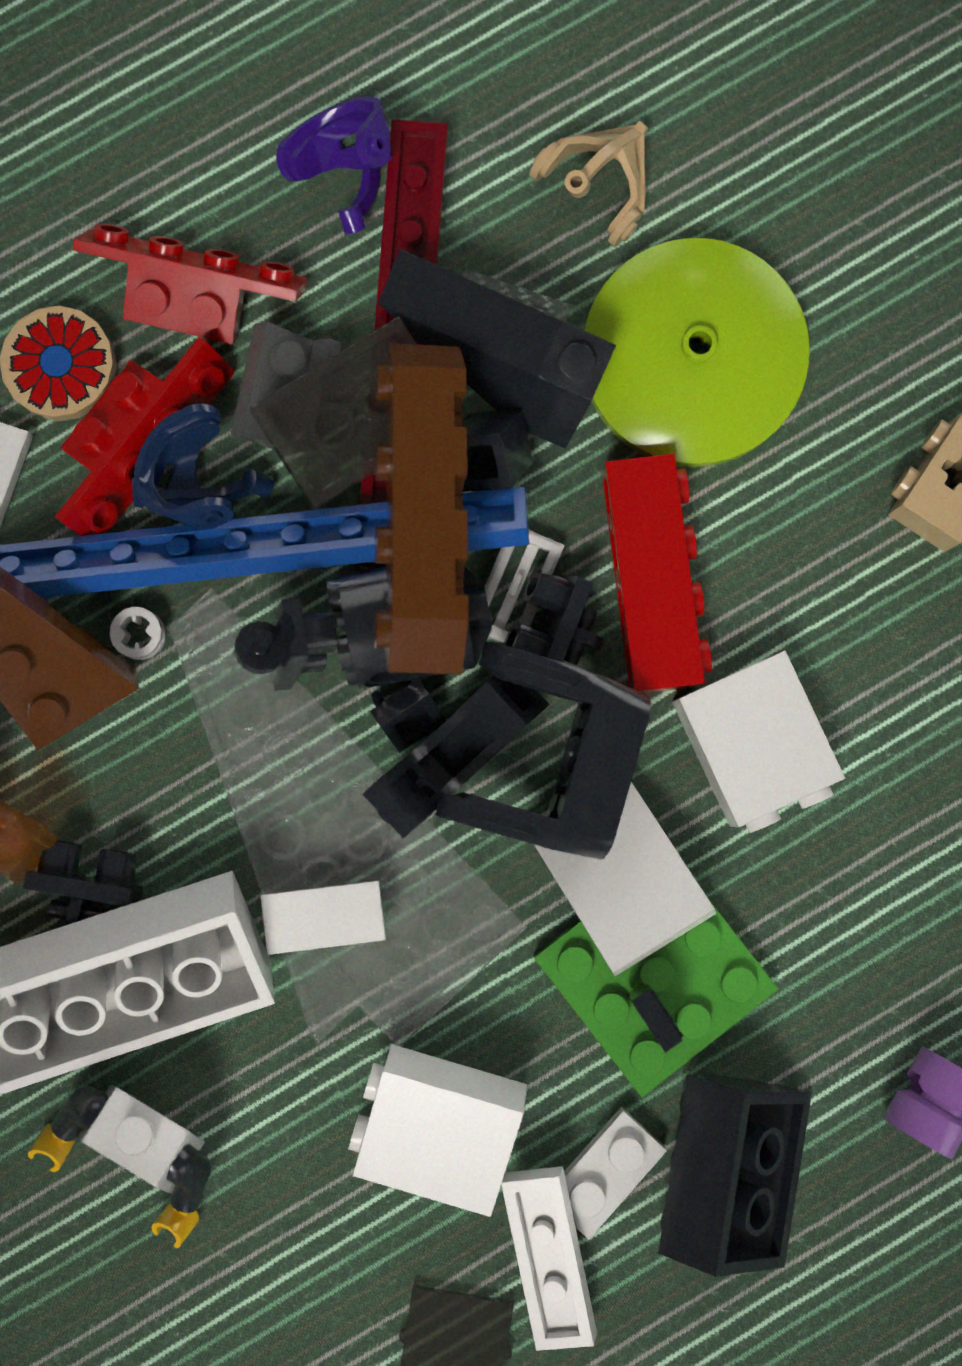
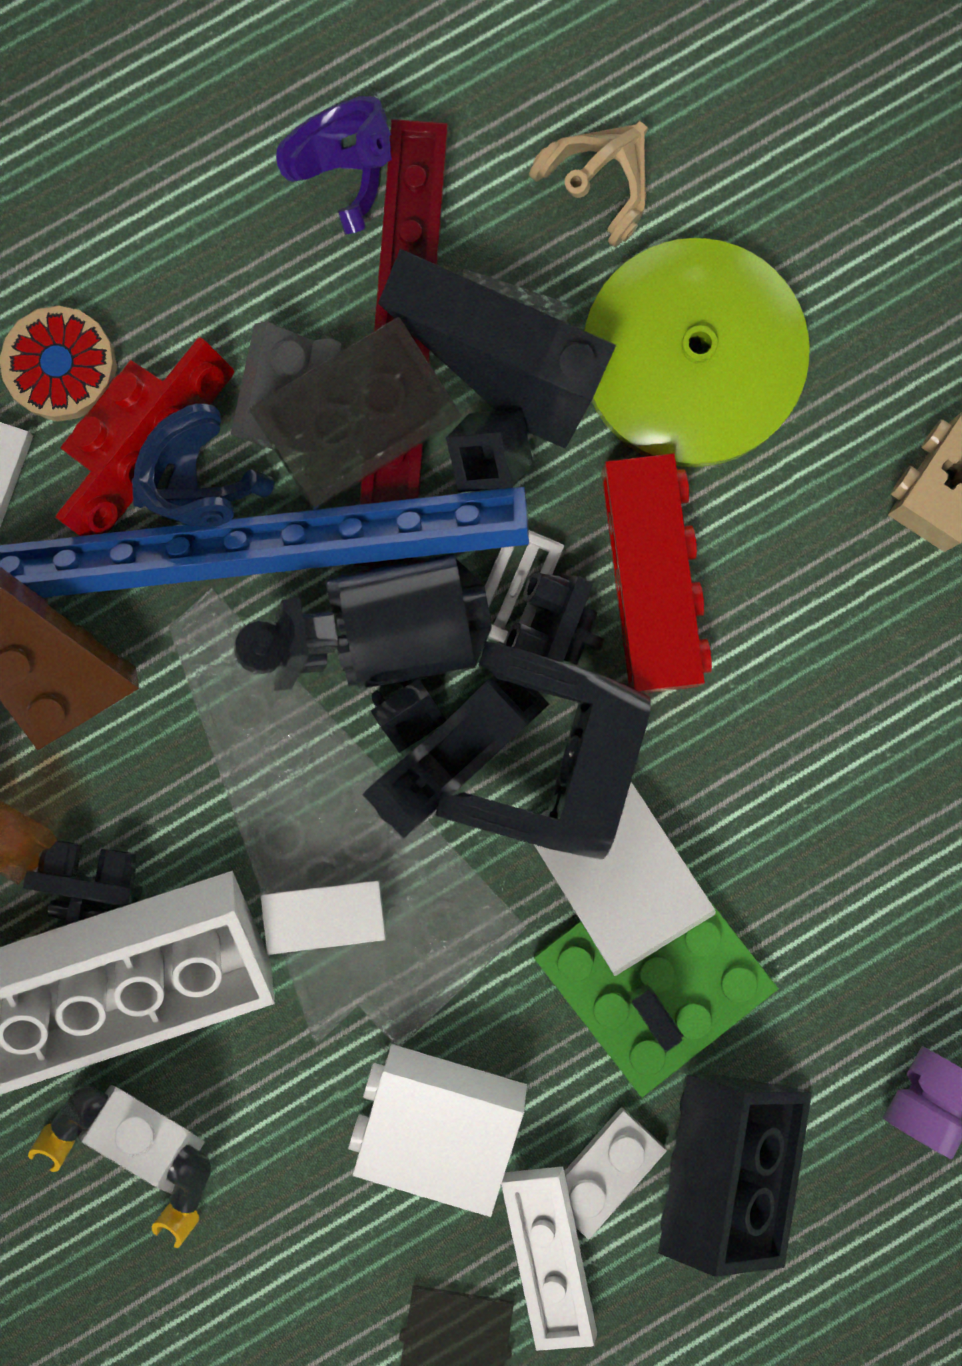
red bracket [73,224,308,344] -> none
white bush [110,607,166,660] -> none
reddish brown brick [374,343,468,674] -> none
white brick [672,651,845,833] -> none

